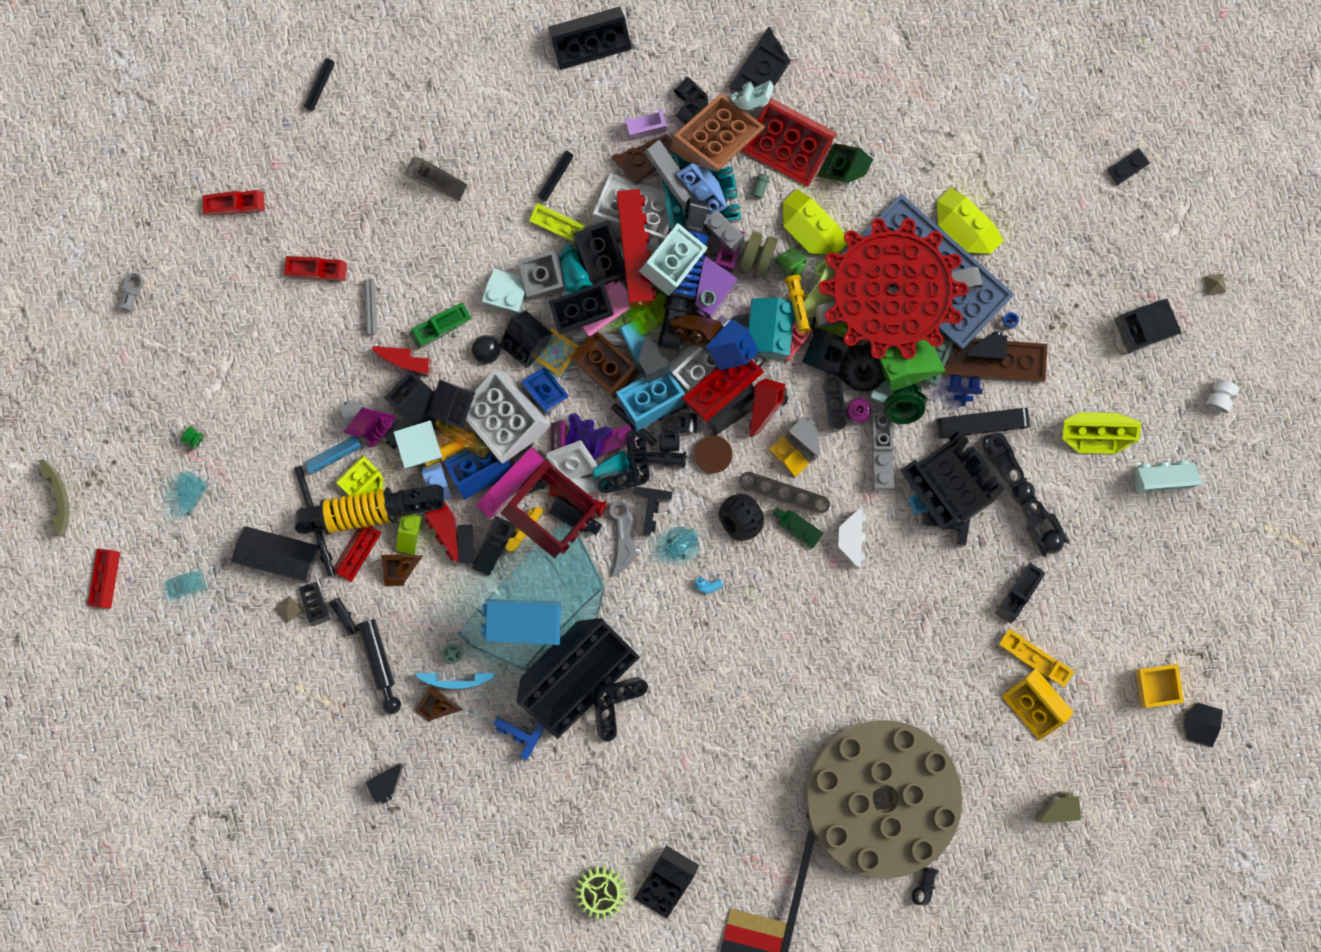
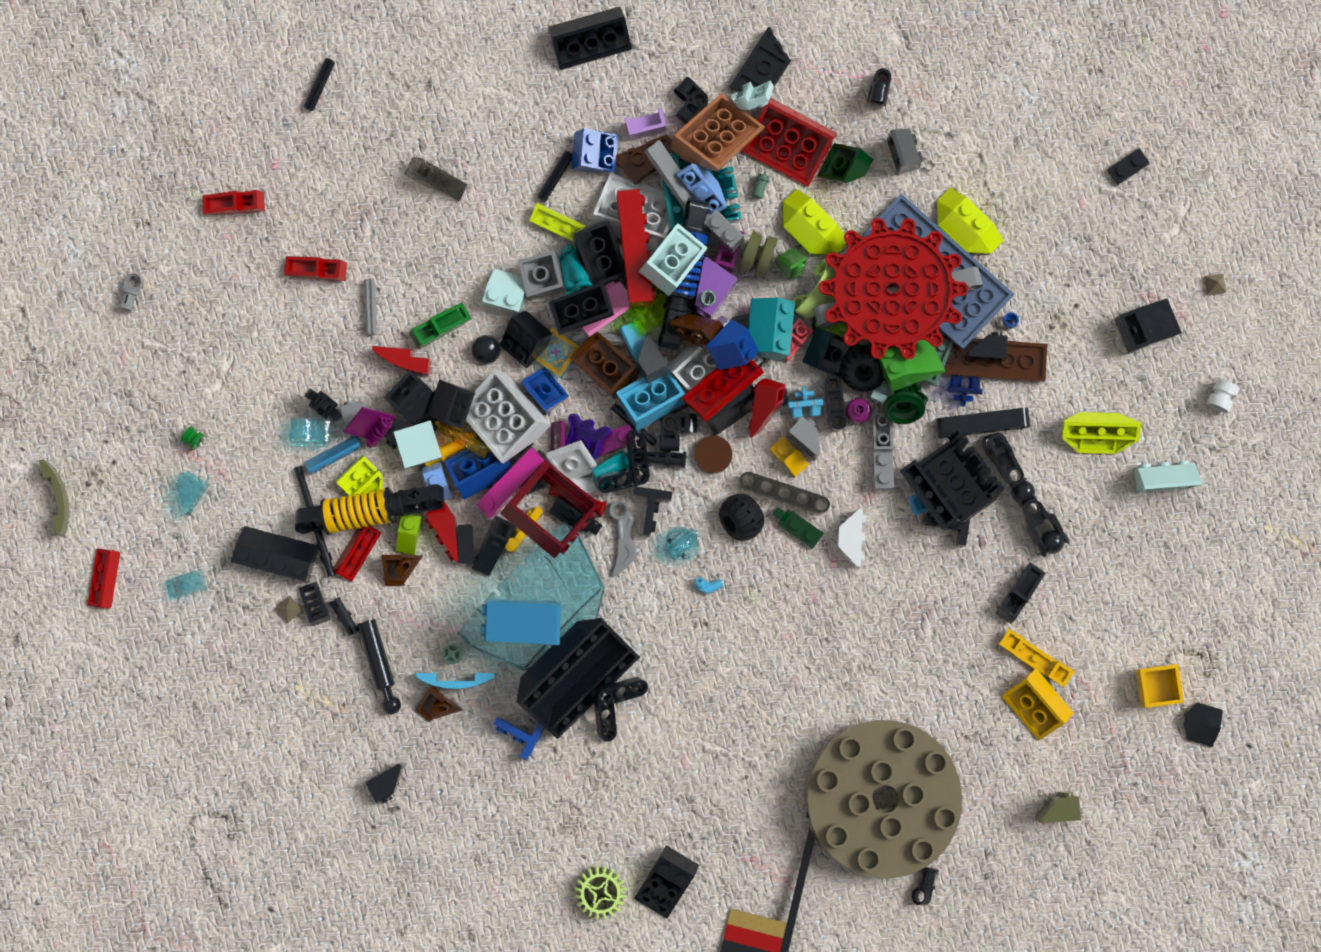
yellow pin [784,275,810,333] -> none
none -> clear light blue brick [290,418,332,448]
none -> black gear [304,389,342,422]
none -> blue slope [571,128,618,173]
none -> medium azure hips [787,386,823,418]
none -> black piece [867,68,892,107]
none -> dark grey slope [886,129,923,175]

